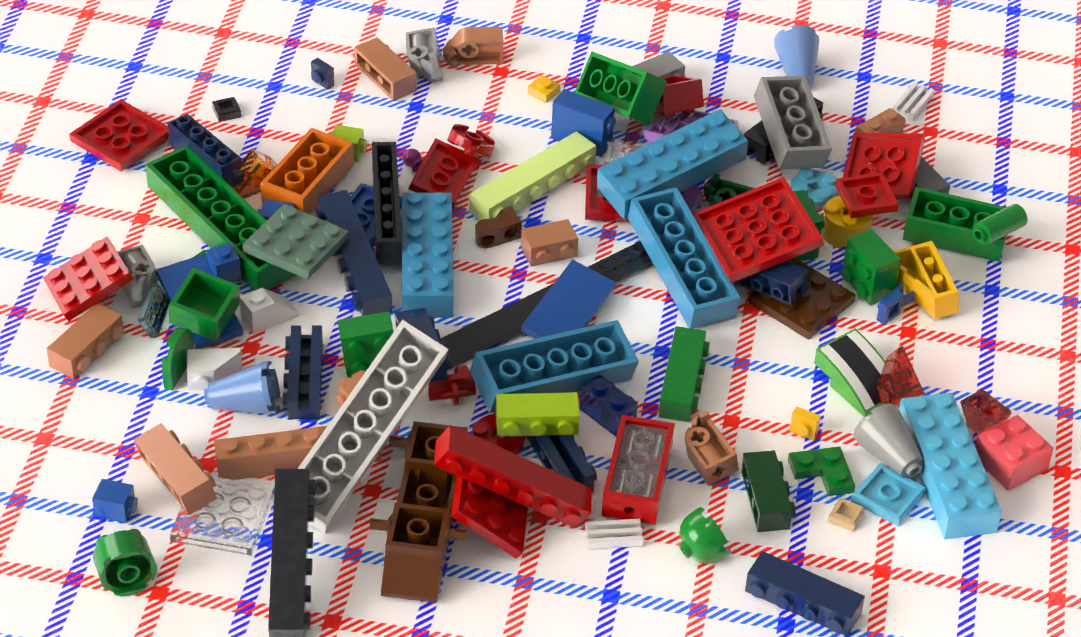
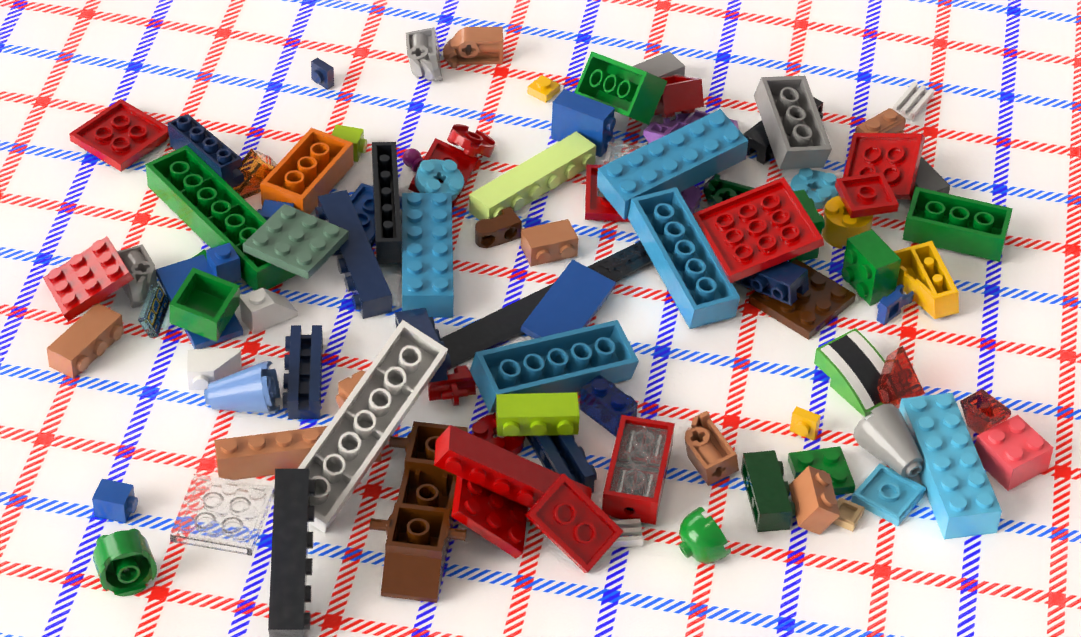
brick [133,423,217,515] -> none
green tile [162,328,194,391] -> none
black tile [212,97,242,122] -> none
green piece [337,311,394,378] -> none
nougat brick [354,37,418,101] -> none
green brick [658,326,710,422] -> none
dark blue brick [745,551,865,637] -> none
medium blue cone [774,25,820,87] -> none
green brick [973,204,1028,245] -> none
none -> medium azure plate [414,159,464,201]
none -> red plate [525,474,624,573]
none -> nougat brick [789,466,840,535]

